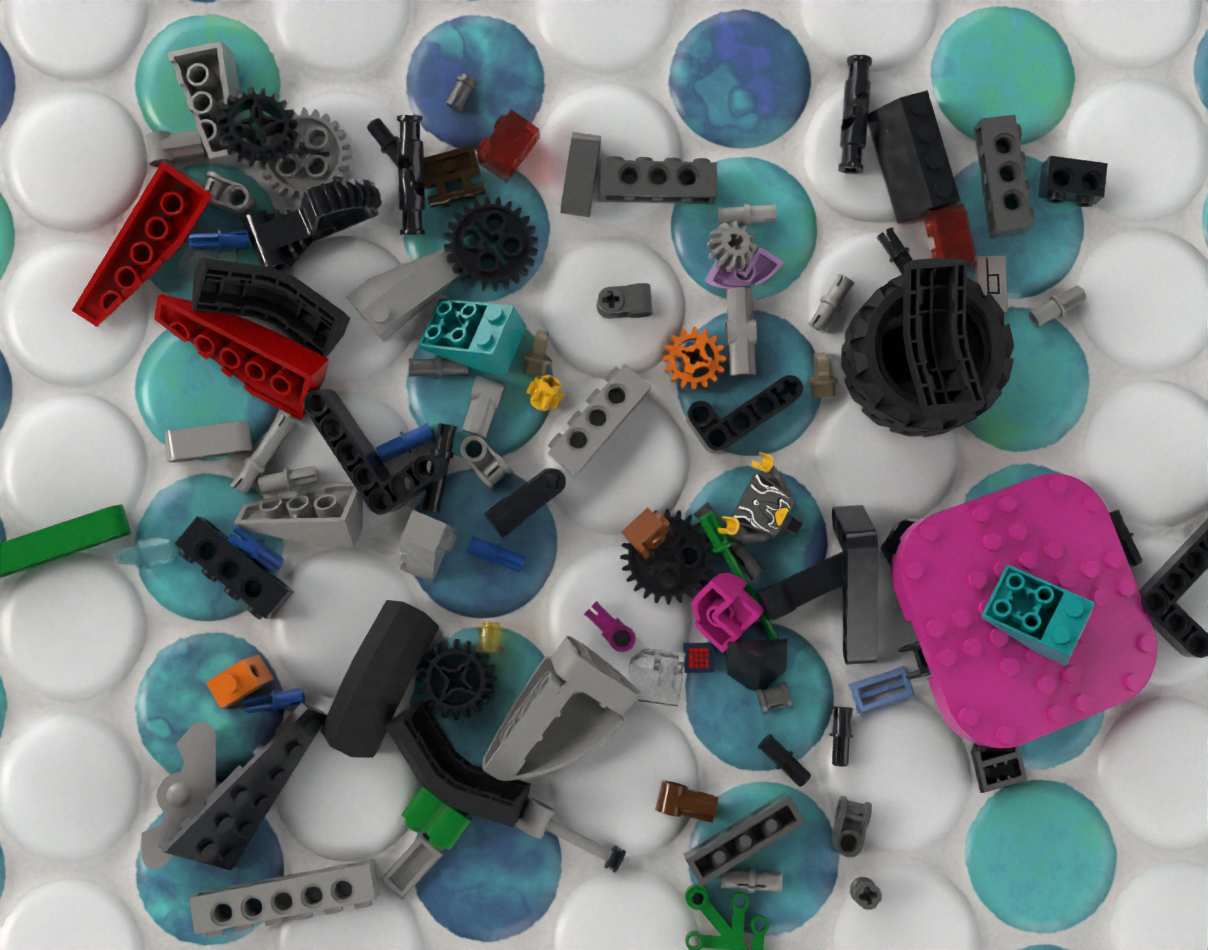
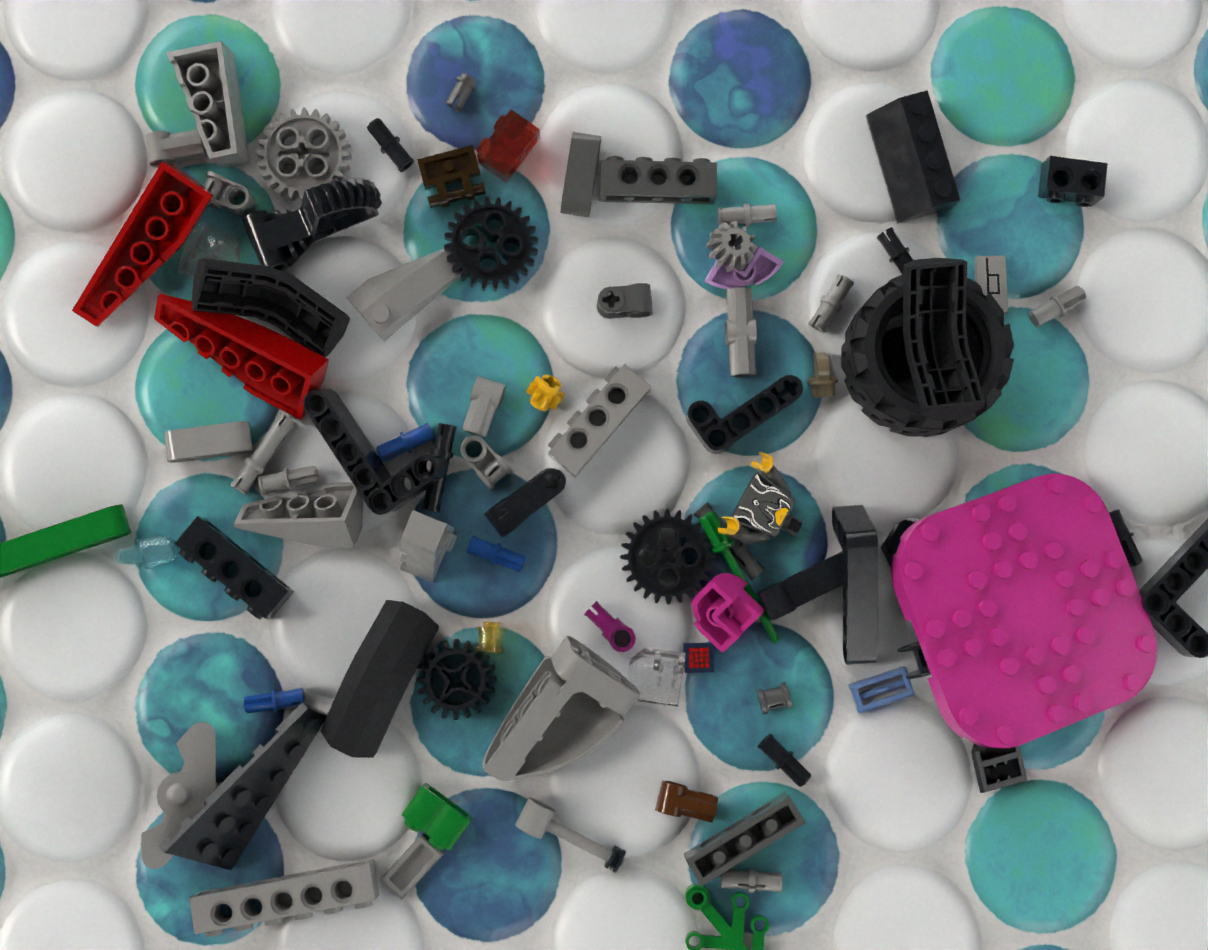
blue axle [188,229,249,252] -> none
orange torso [206,654,274,709] -> none
black gear [216,87,298,168] -> none
blue axle [227,525,285,573] -> none
black piece [385,699,531,828] -> none
black piece [397,115,425,235] -> none
dark grey pin [409,355,468,379] -> none
teal slope [418,299,527,374] -> none
dark tan piece [522,330,552,376] -> none
dark orange brick [621,507,670,560] -> none
orange gear [662,327,726,391] -> none
black slope [727,638,788,691] -> none
black axle [829,706,854,767] -> none
dark grey piece [831,796,872,857] -> none
black piece [838,55,872,174] -> none
dark grey bush [850,877,882,910] -> none
clear red brick [925,203,978,265] -> none
dark grey brick [974,115,1034,238] -> none
teal slope [981,564,1095,666] -> none

